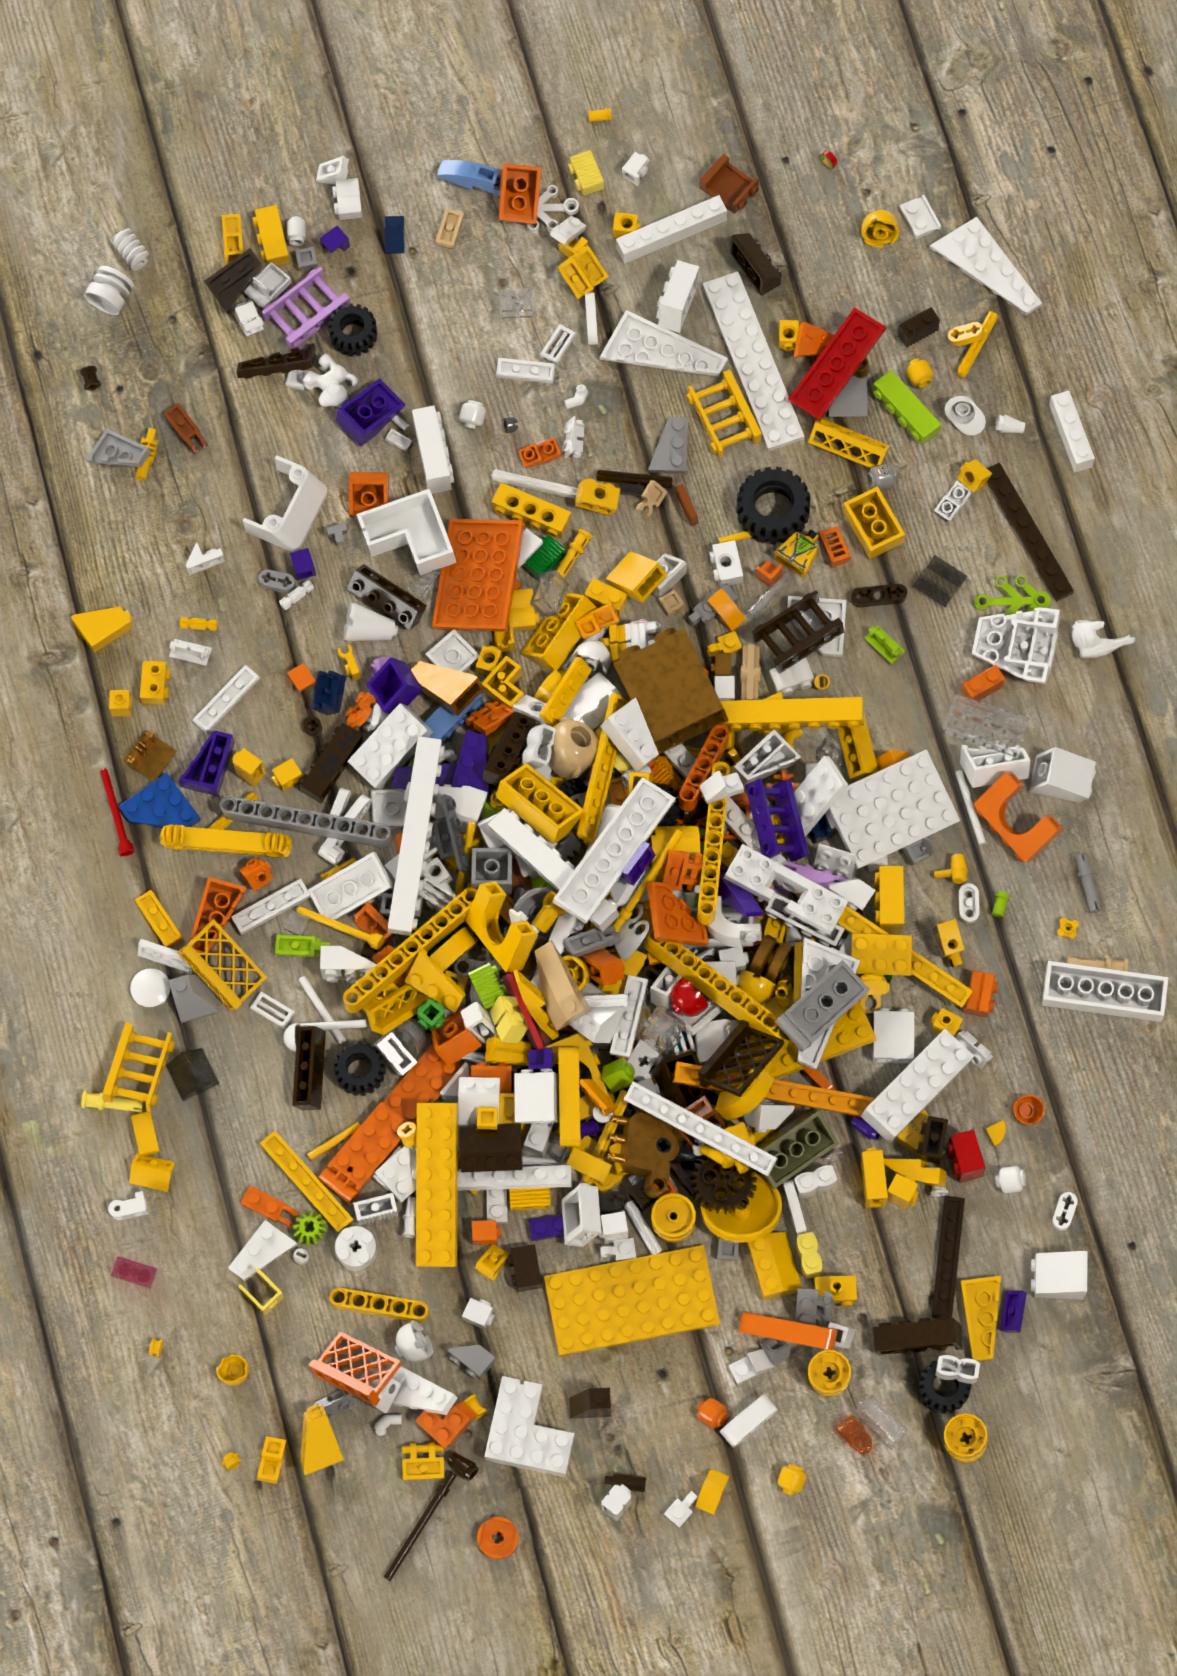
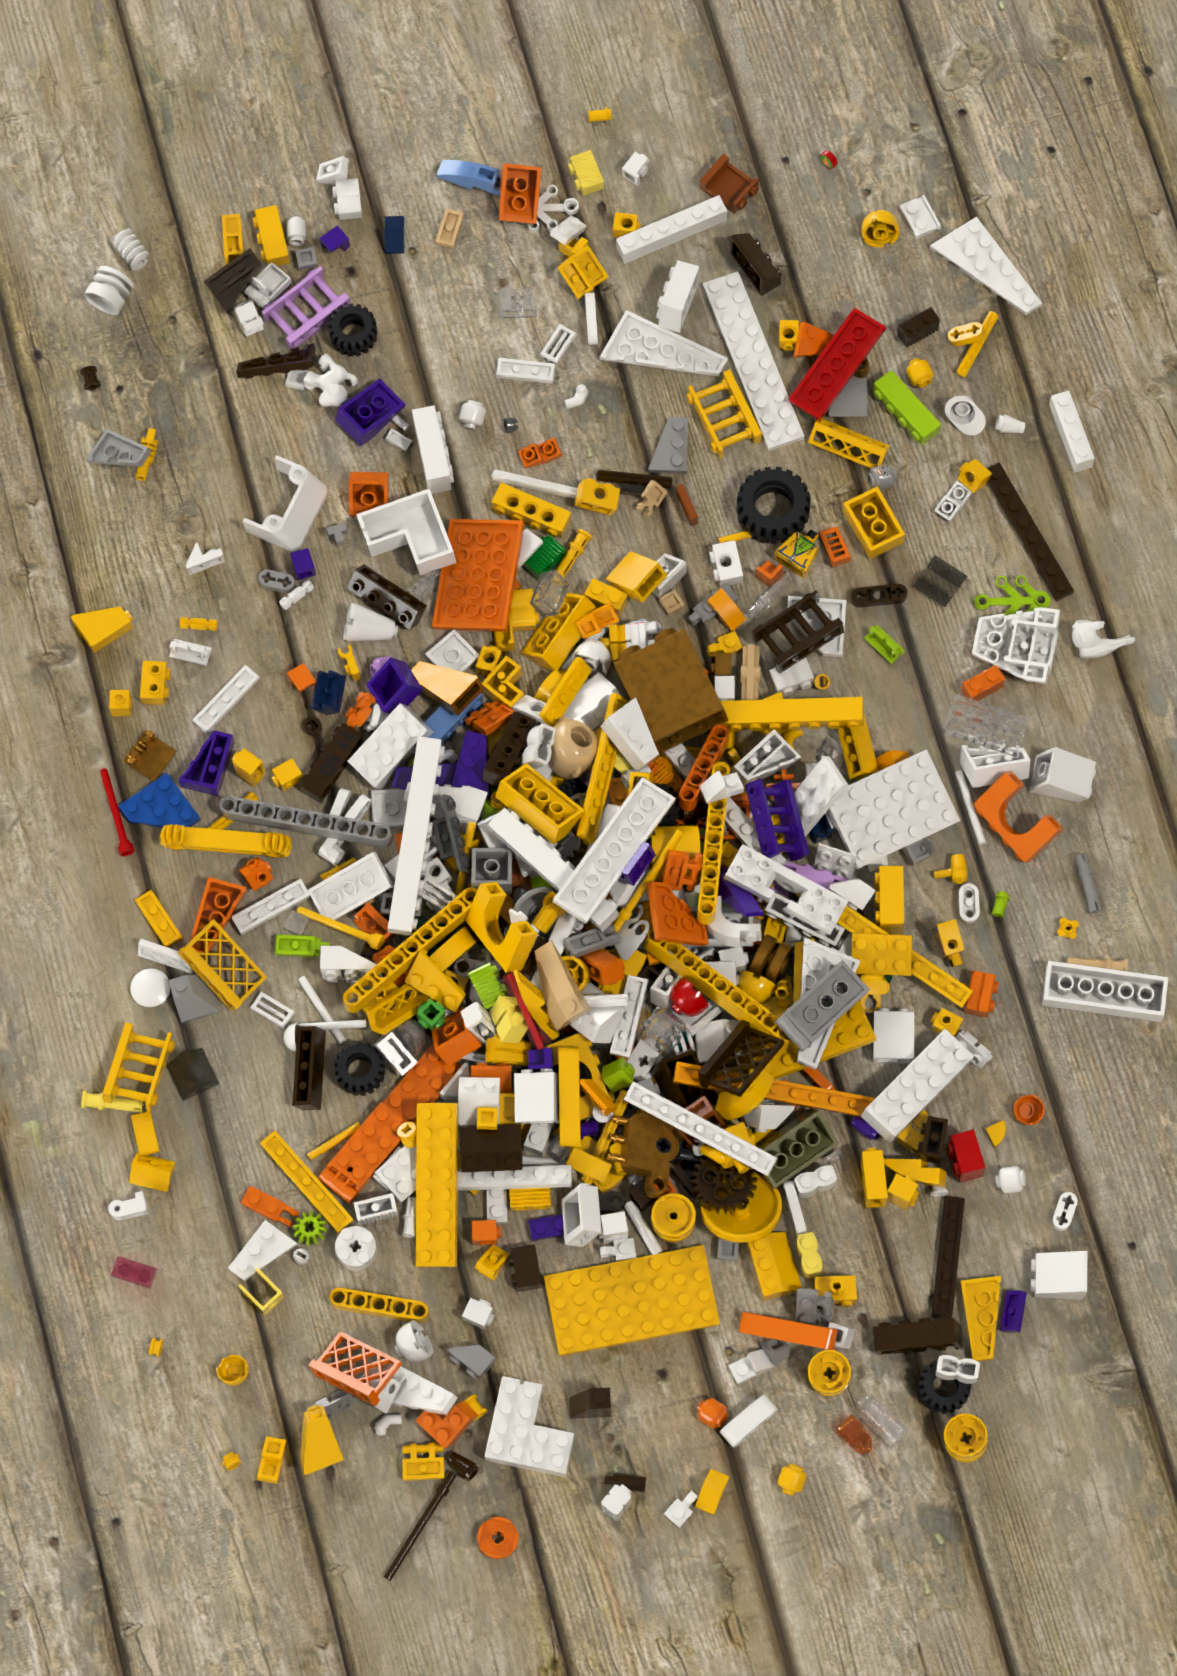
dark orange hinge [163,403,208,454] -> none
white hinge [563,416,585,458] -> none

